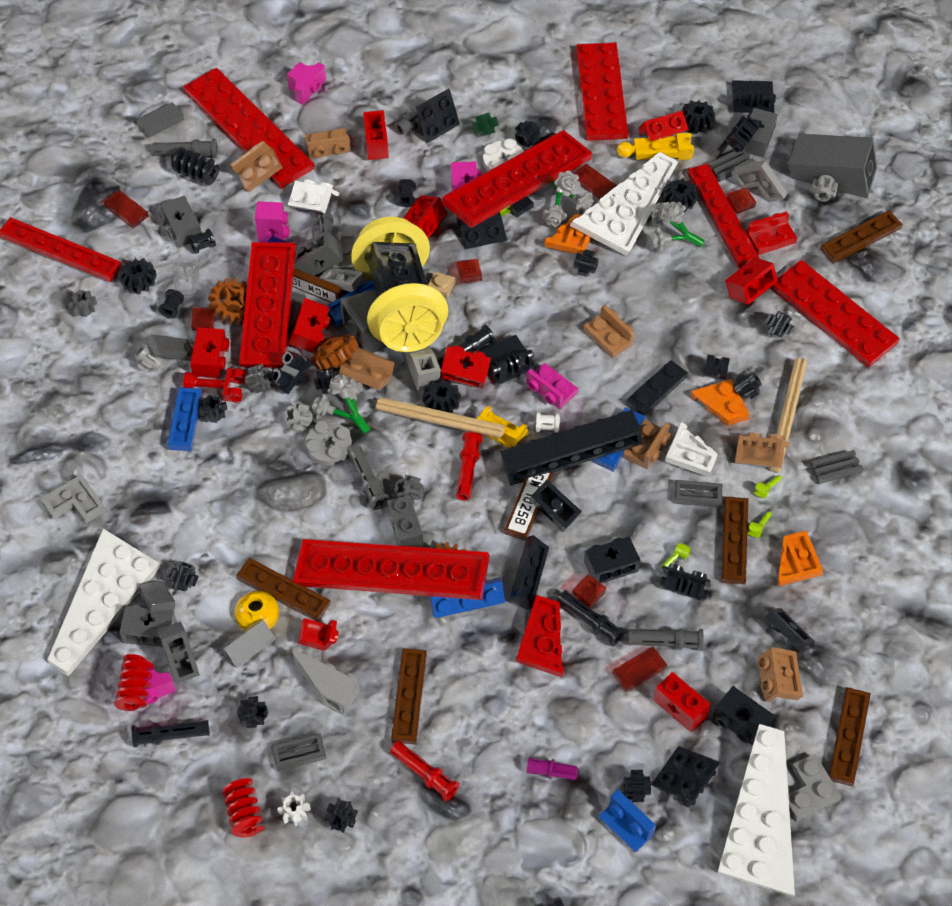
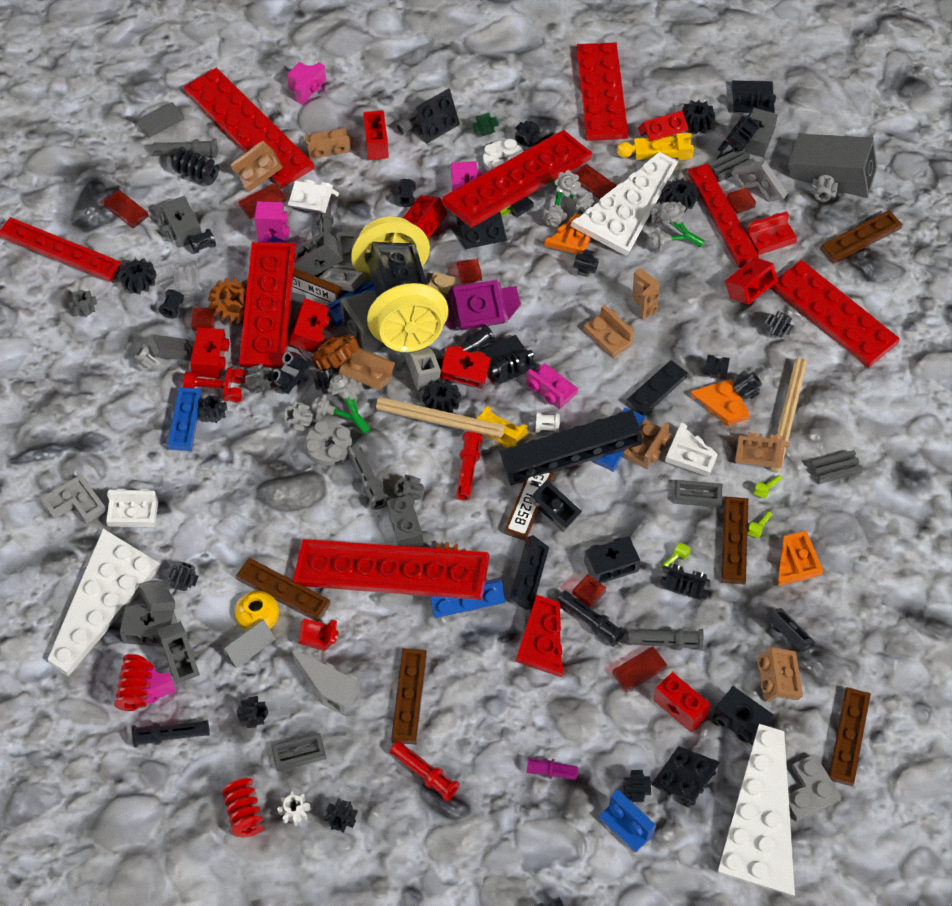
none -> white bracket [106,489,158,527]
none -> clear red tile [238,183,286,219]
none -> magenta piece [444,280,521,331]
none -> medium nougat bracket [632,268,660,320]

